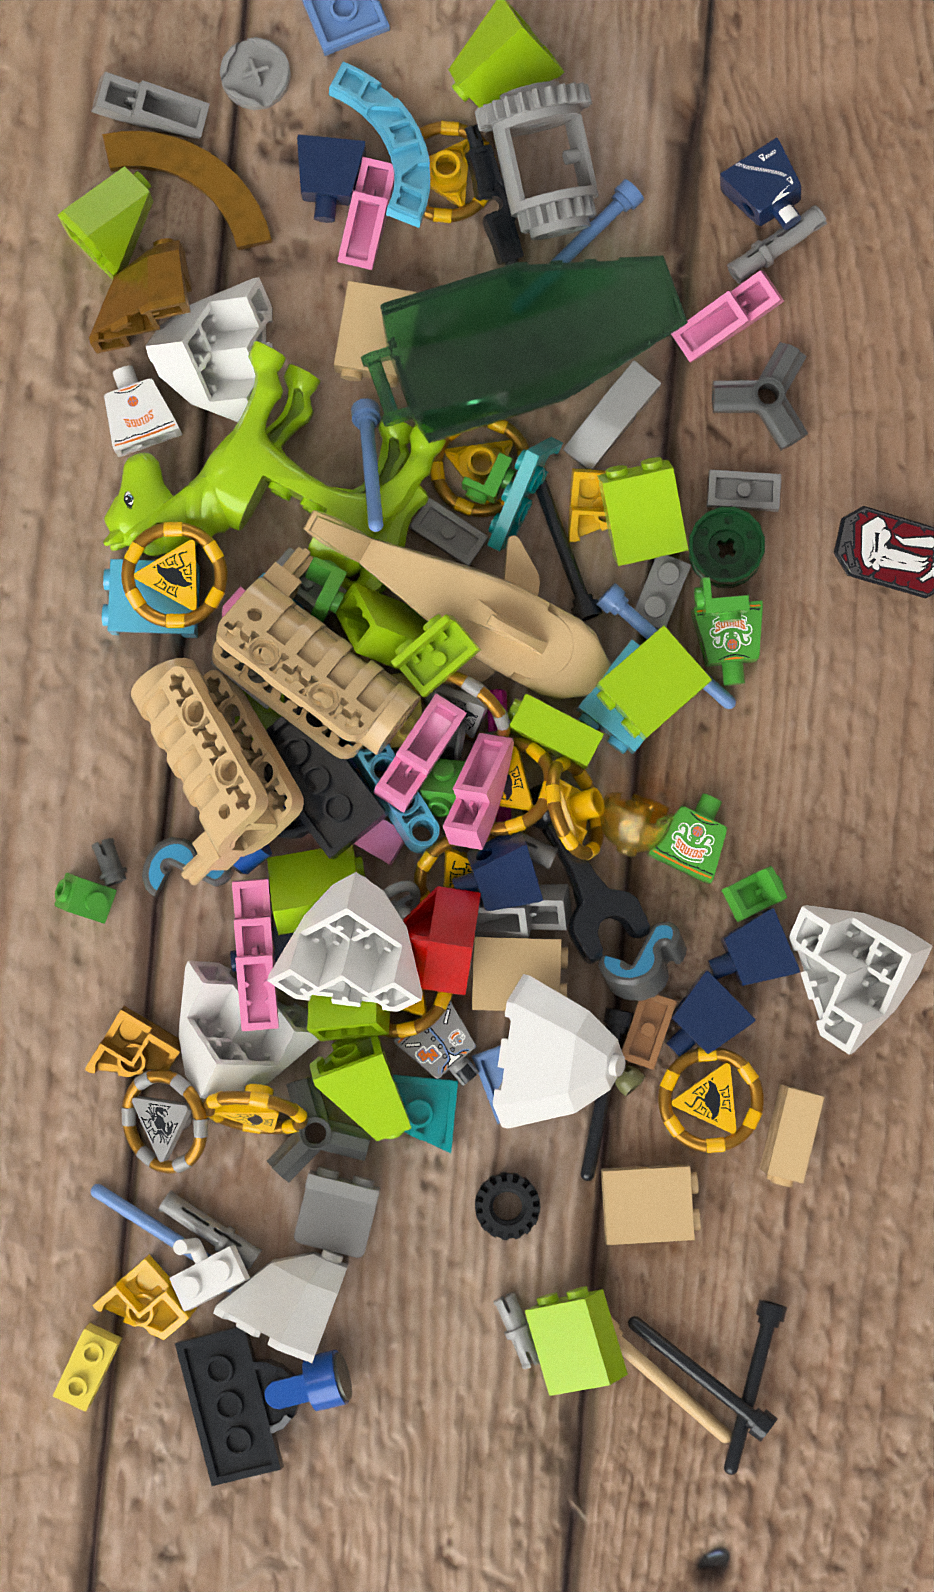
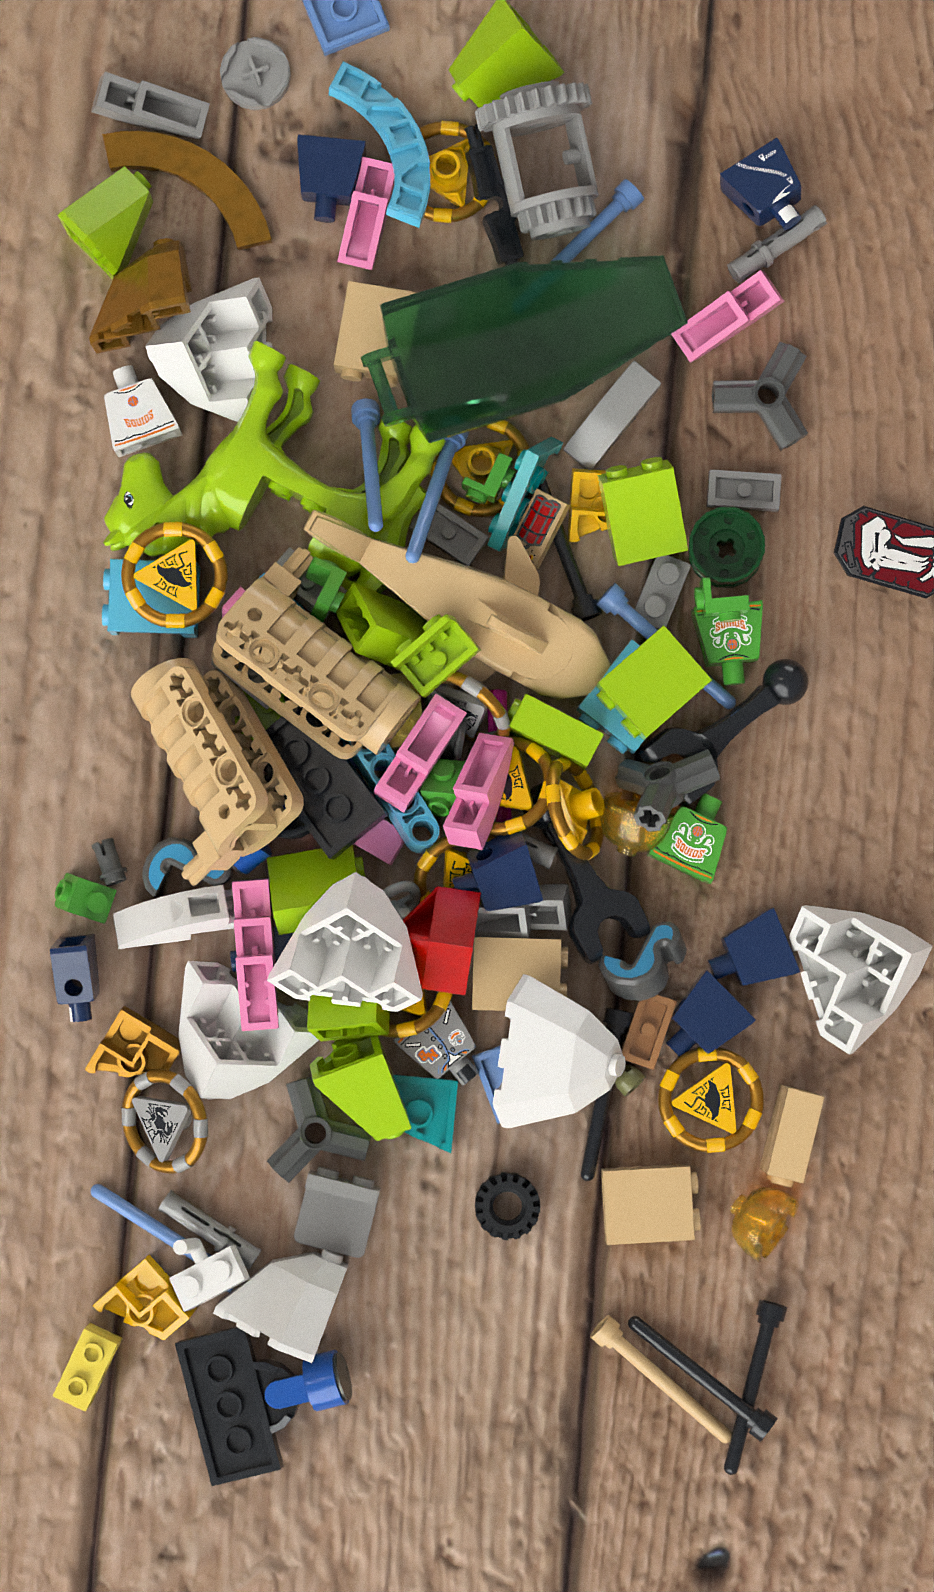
piece [203,1084,308,1135] -> none
light grey pin [493,1292,540,1369] -> none
brick [525,1286,628,1396] -> none
bright green bracket [722,866,787,922] -> none
none -> torso [50,934,100,1022]
none -> white slope [113,885,235,949]
none -> medium blue piece [405,419,469,563]
none -> tile [505,489,571,570]
none -> dark grey piece [615,749,720,832]
none -> black piece [639,659,809,806]
none -> clear yellow cylinder [730,1187,799,1262]

